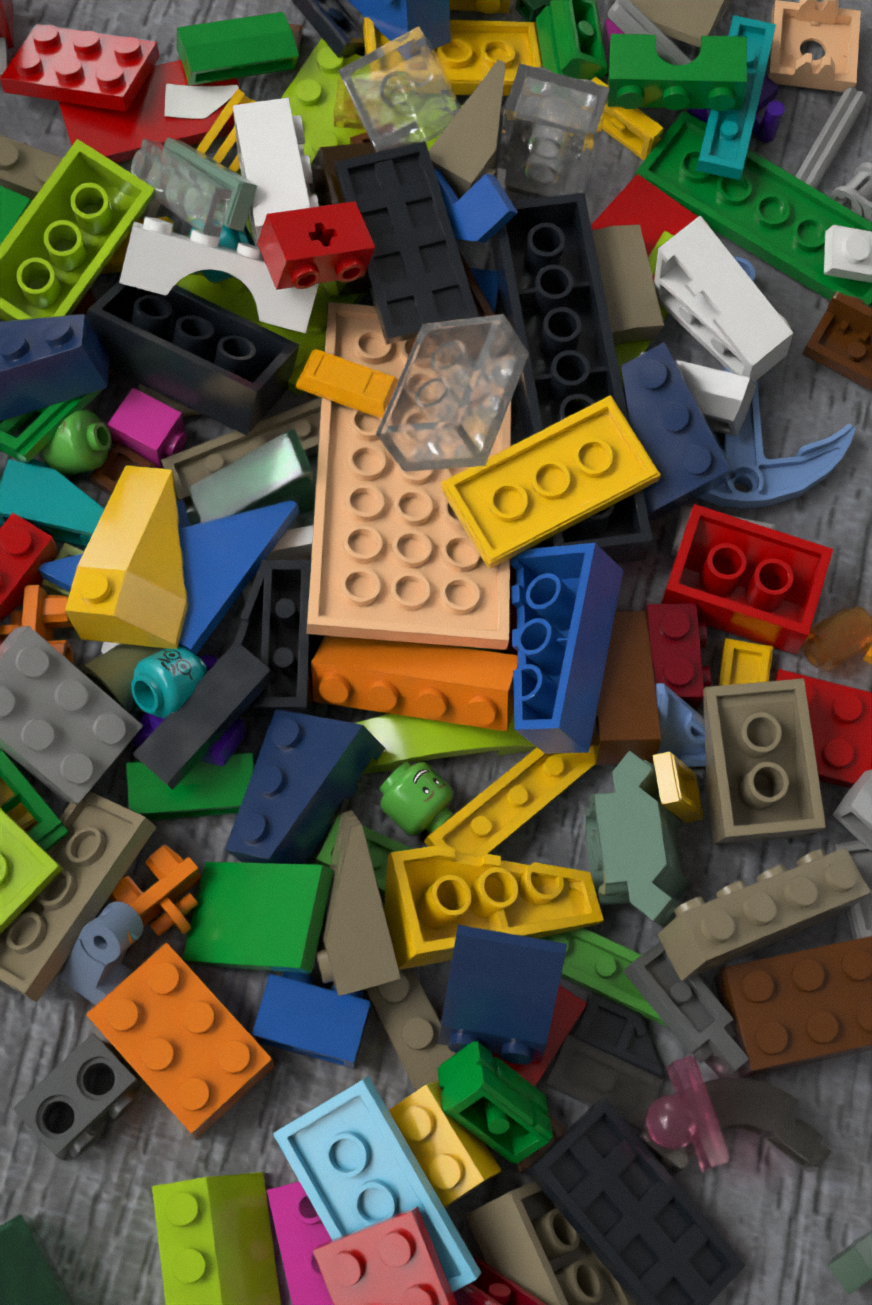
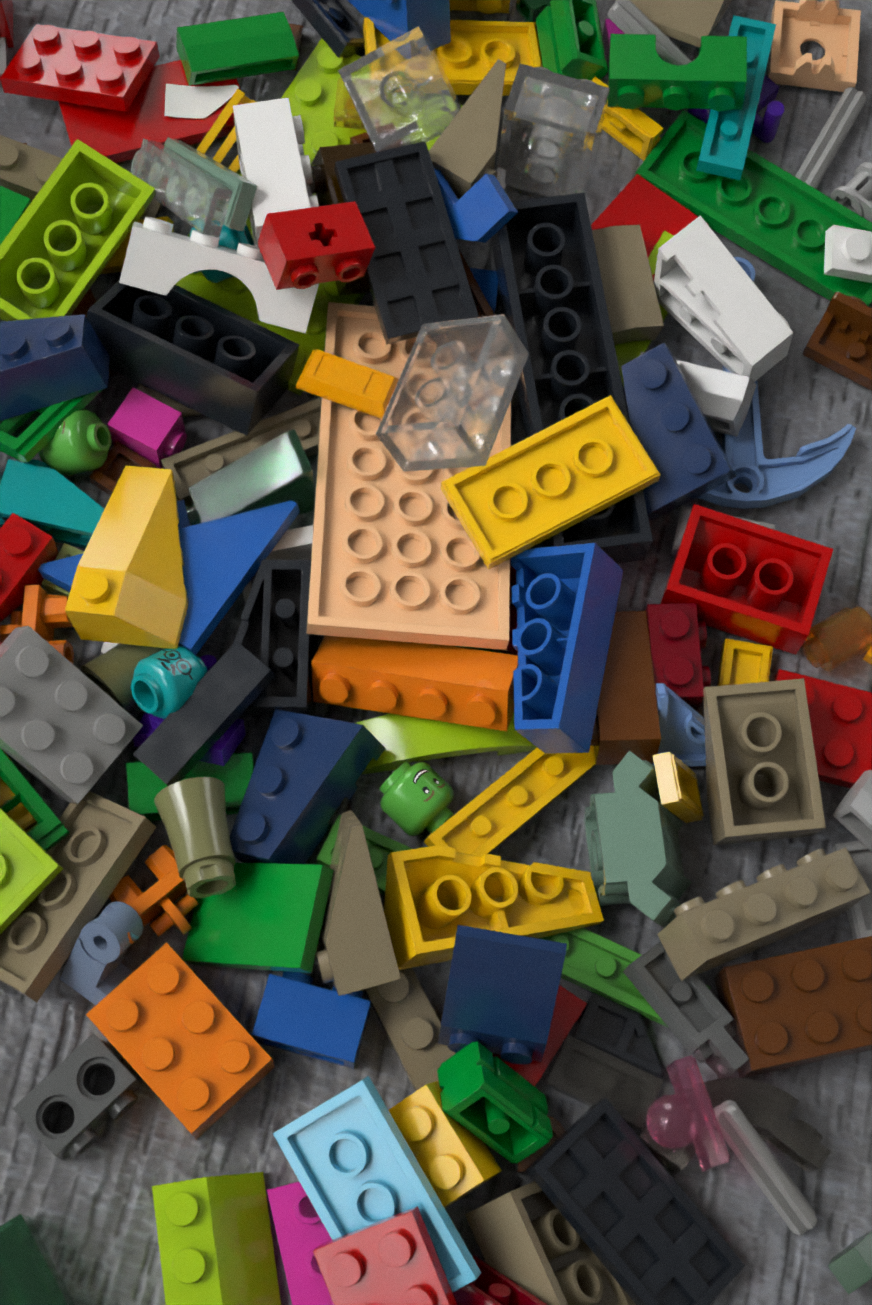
none -> olive plant [154,777,236,898]
none -> light grey axle [710,1100,817,1235]

